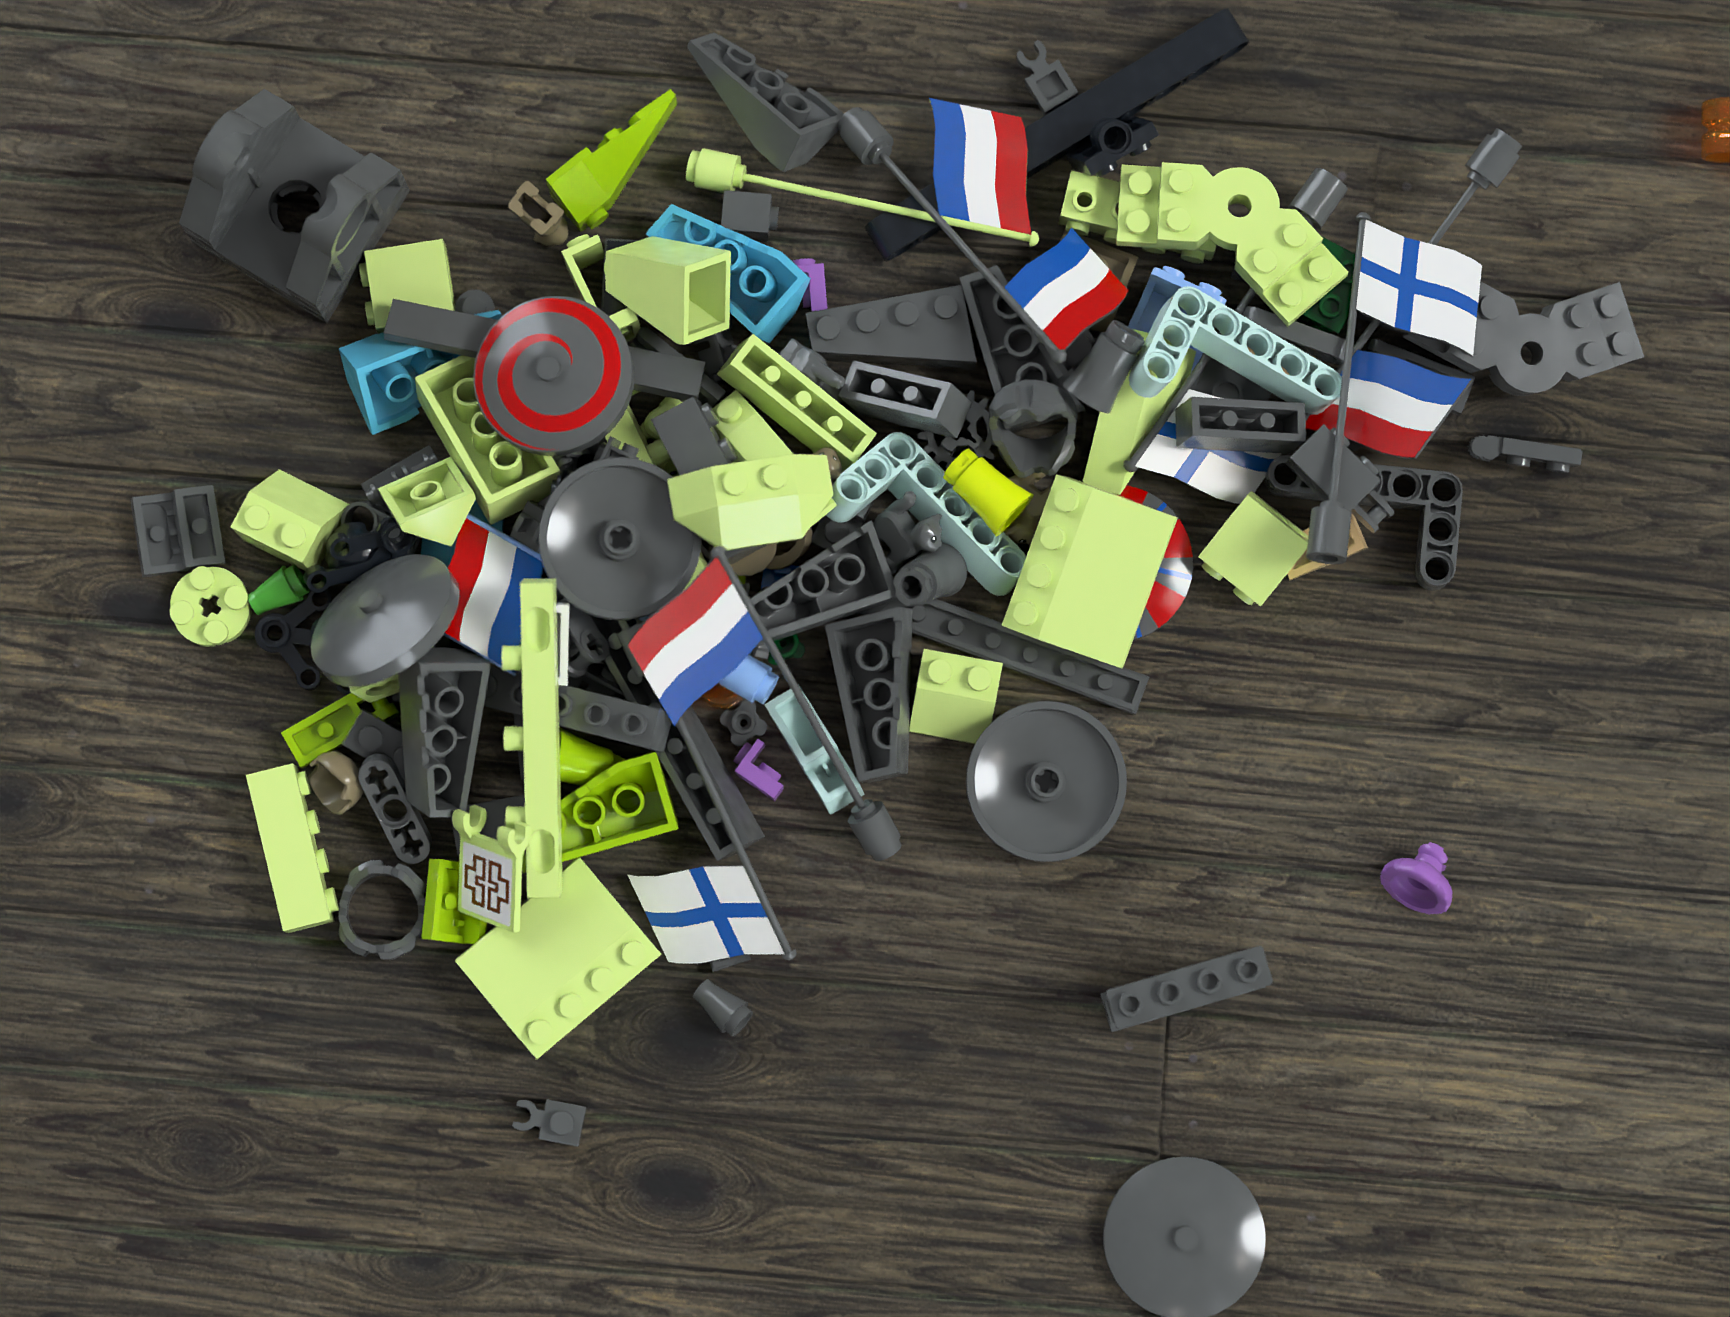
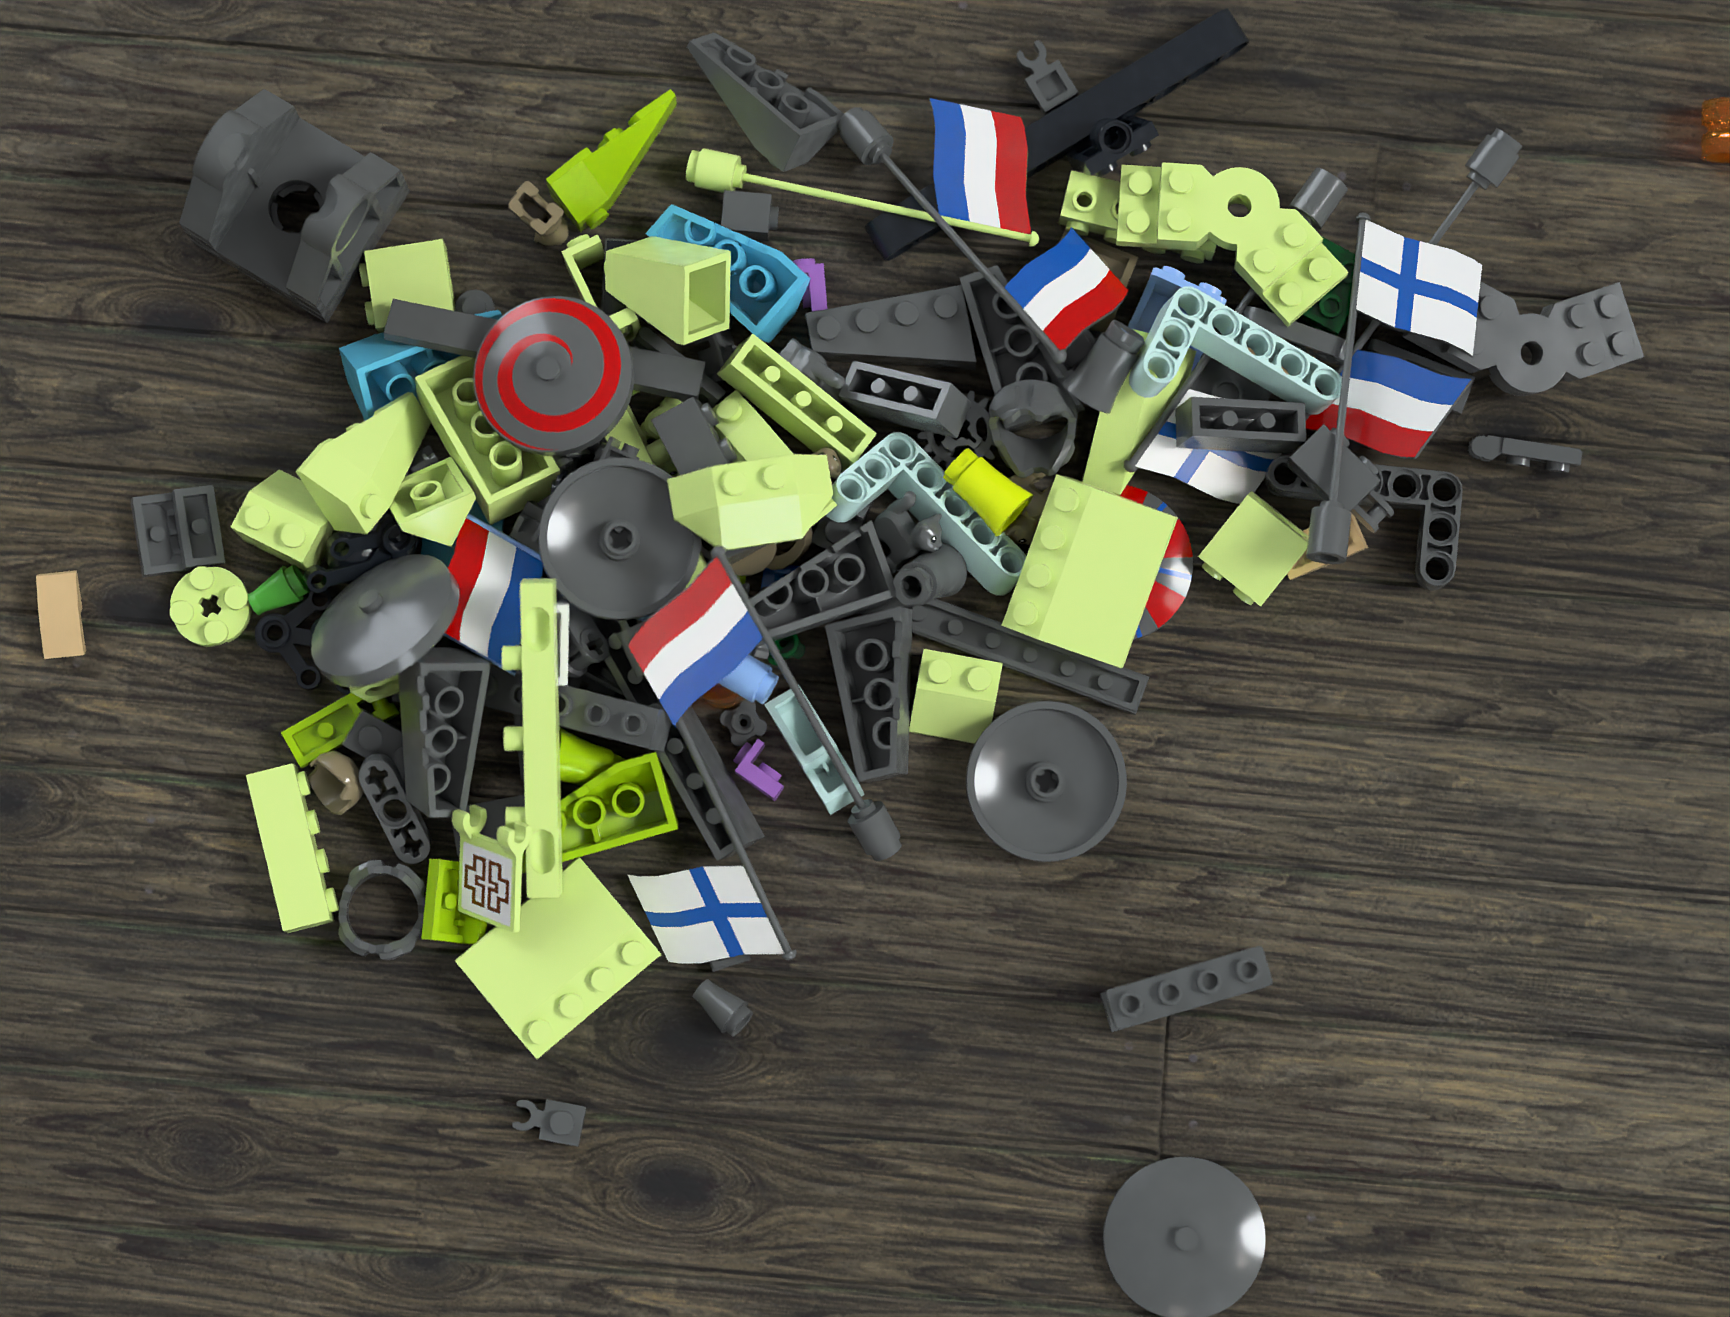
medium lavender hair [1380,842,1452,915] -> none
none -> tan slope [36,570,86,659]
none -> yellowish green wedge [296,392,431,534]

